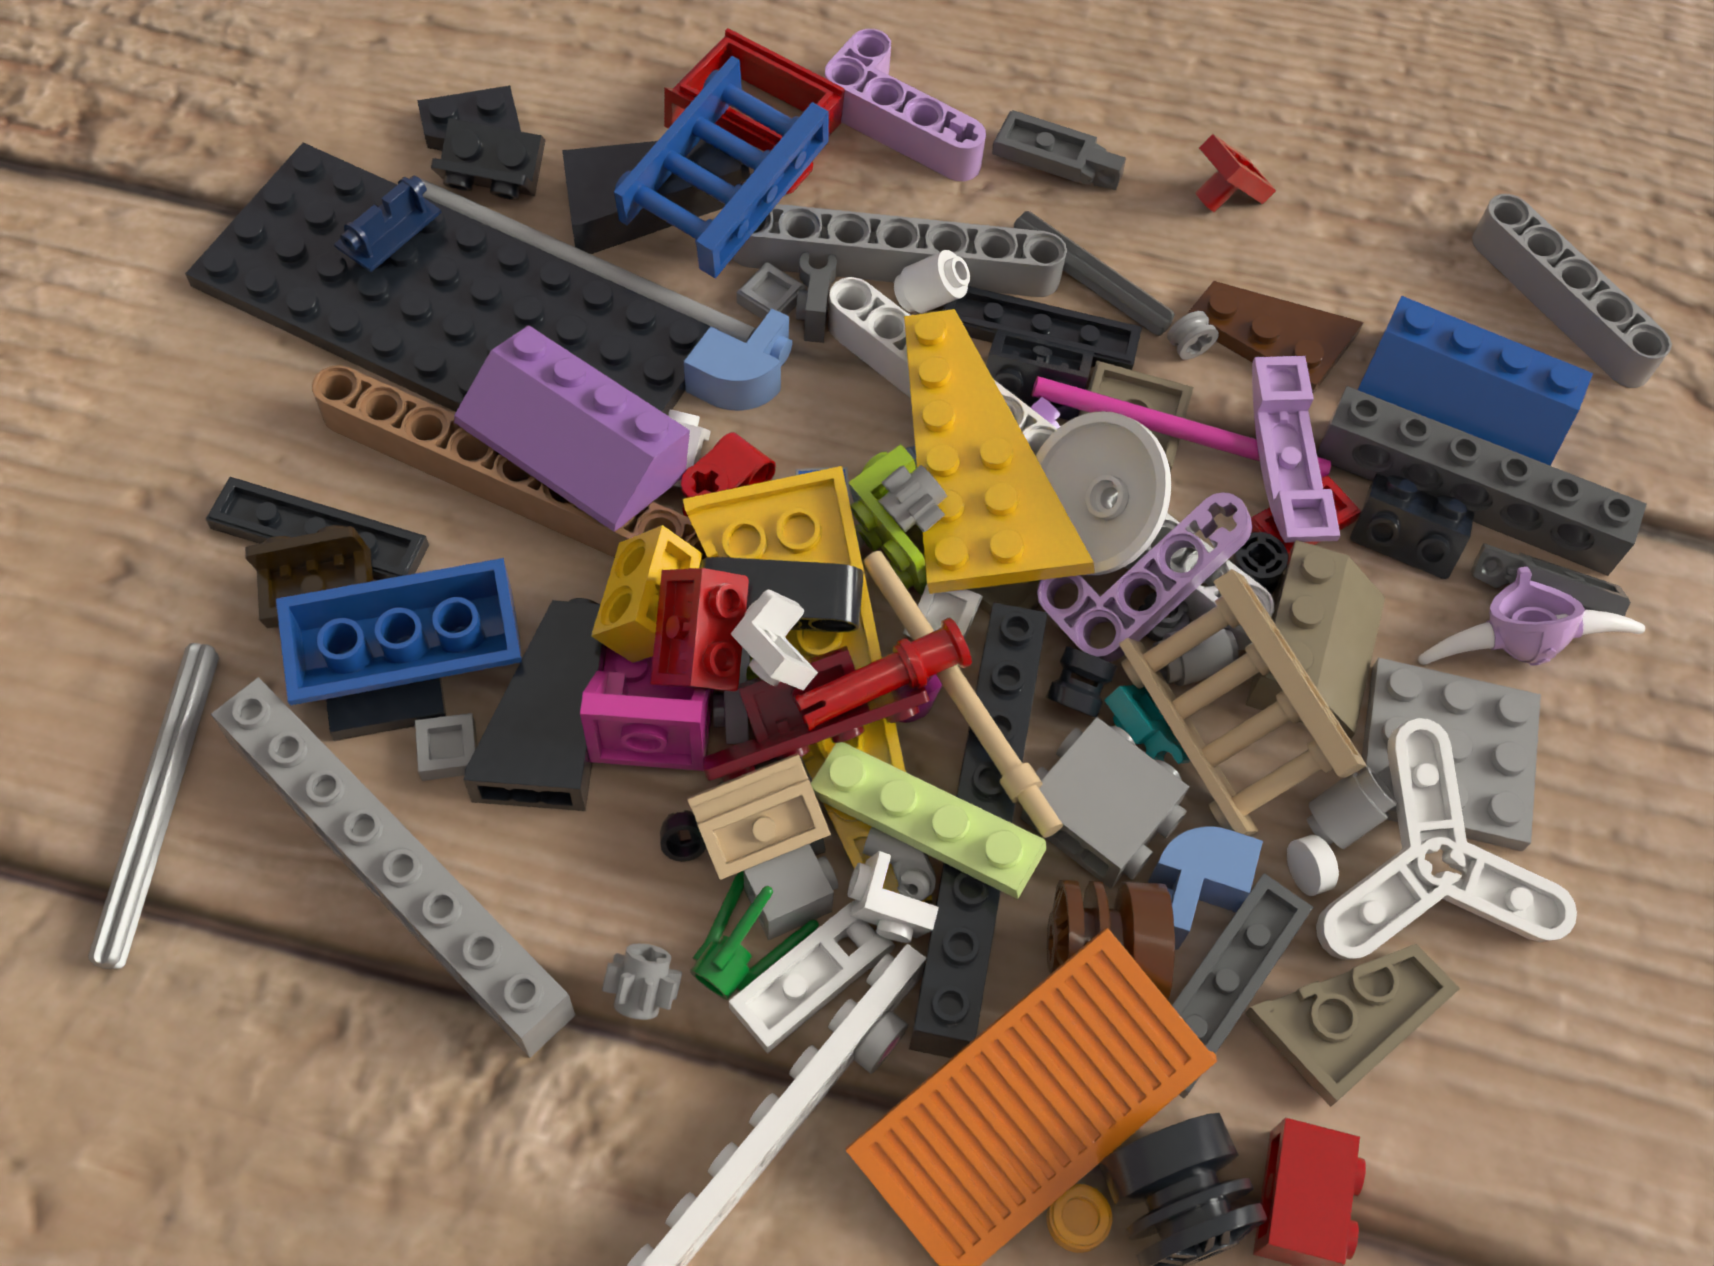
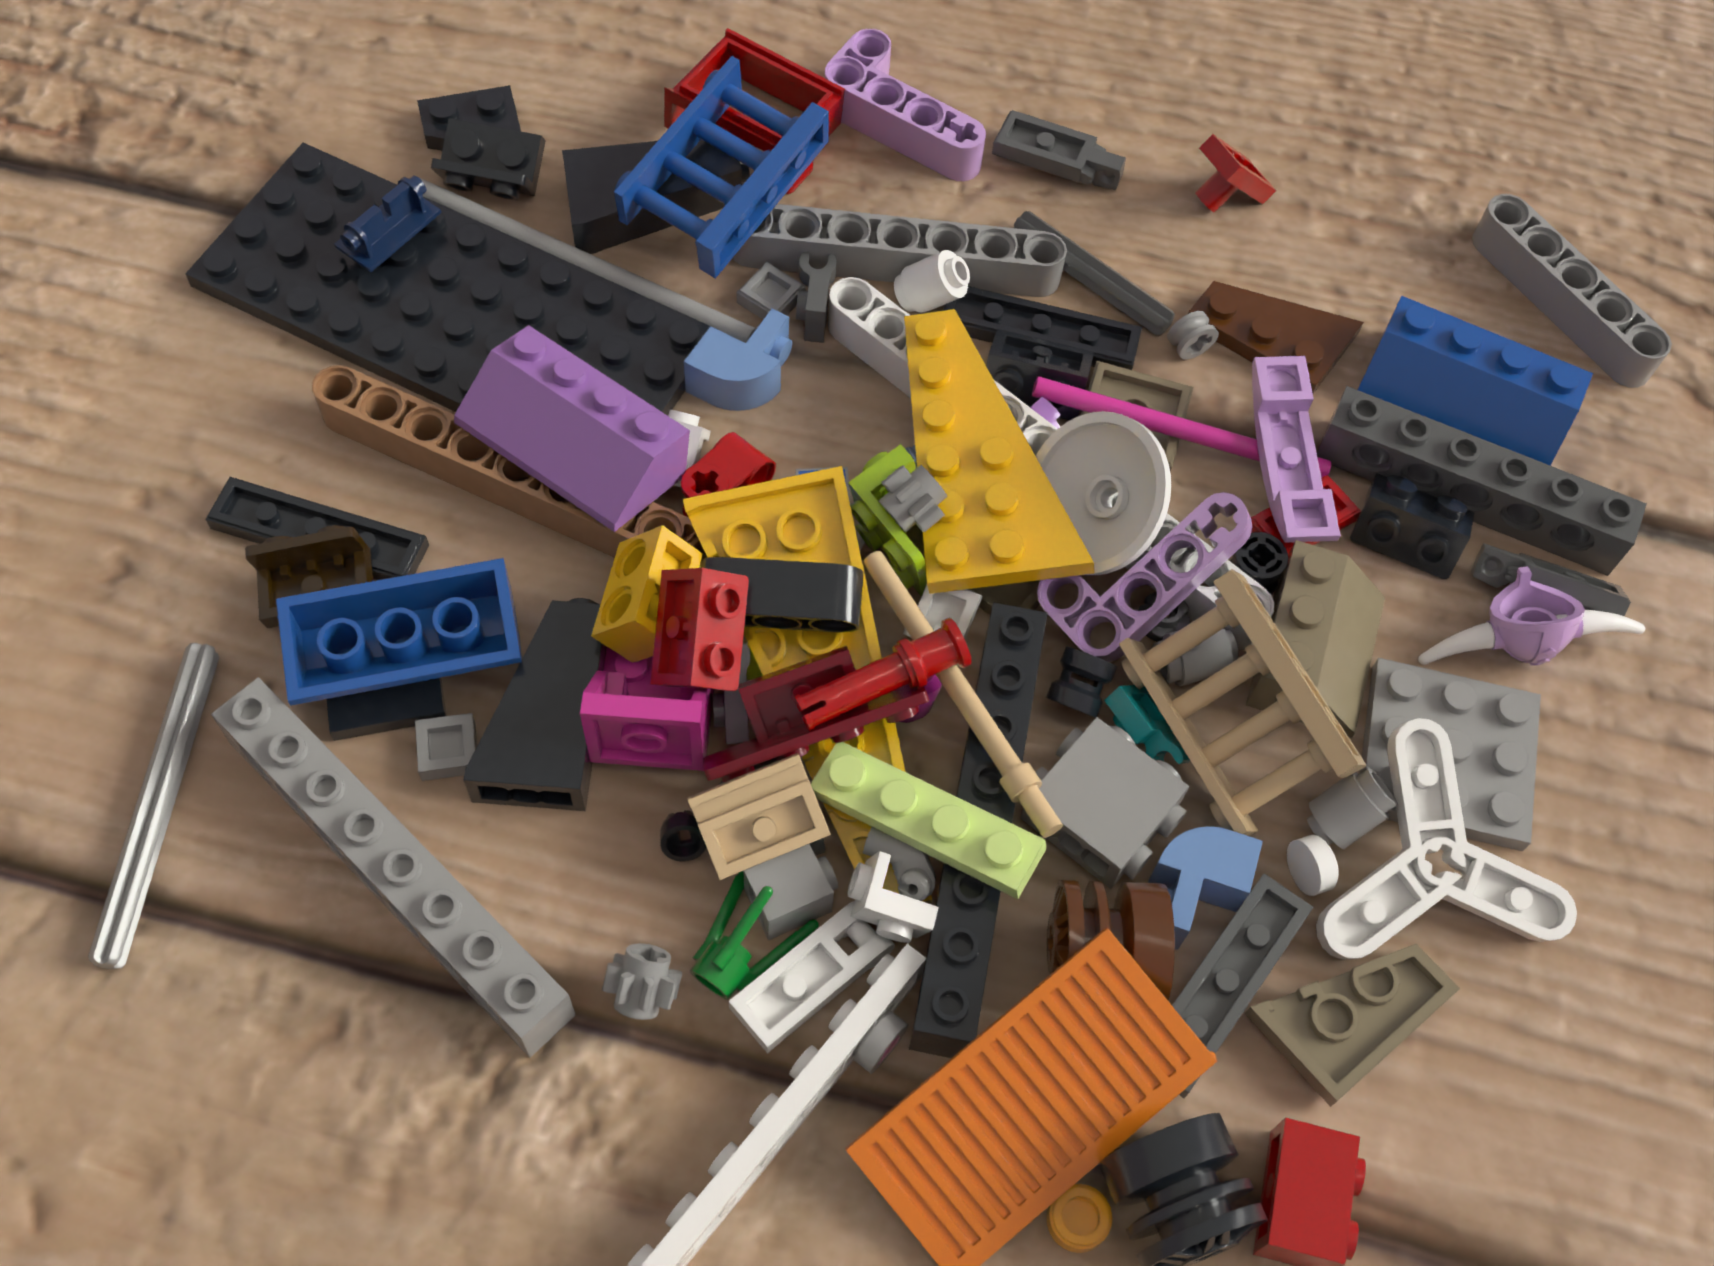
white bracket [731,589,818,690] -> none

